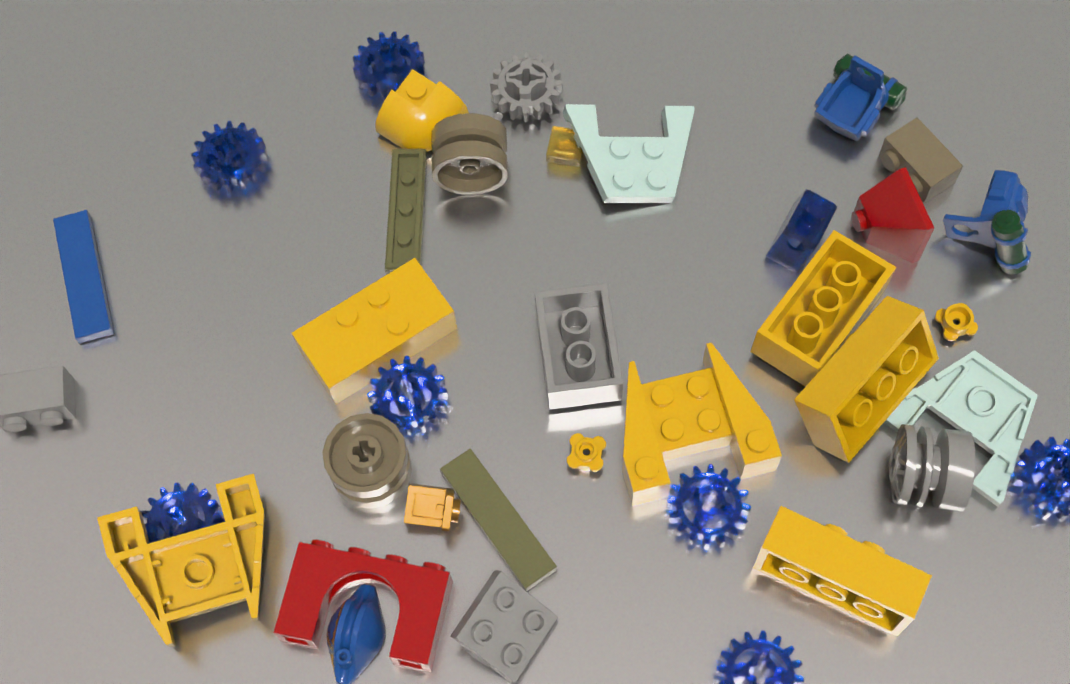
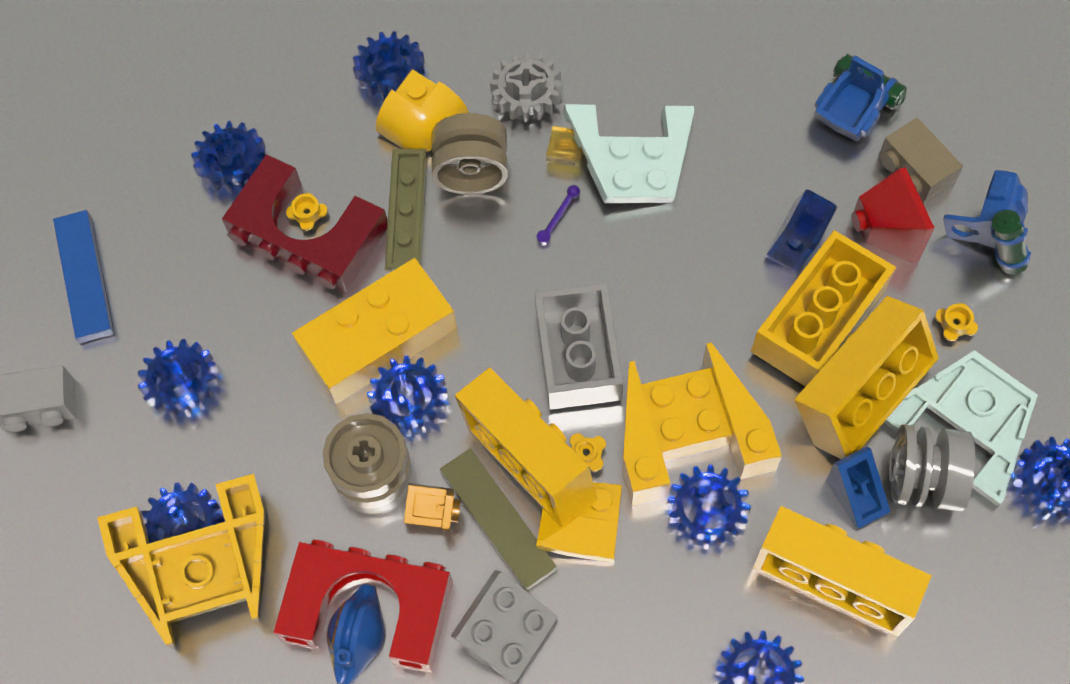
none -> clear blue gear [138,339,220,418]
none -> dark red arch [222,154,388,292]
none -> yellow plate [286,193,328,231]
none -> yellow brick [455,367,597,529]
none -> yellow plate [536,482,622,563]
none -> dark purple hinge [537,185,580,246]
none -> blue slope [826,446,891,529]

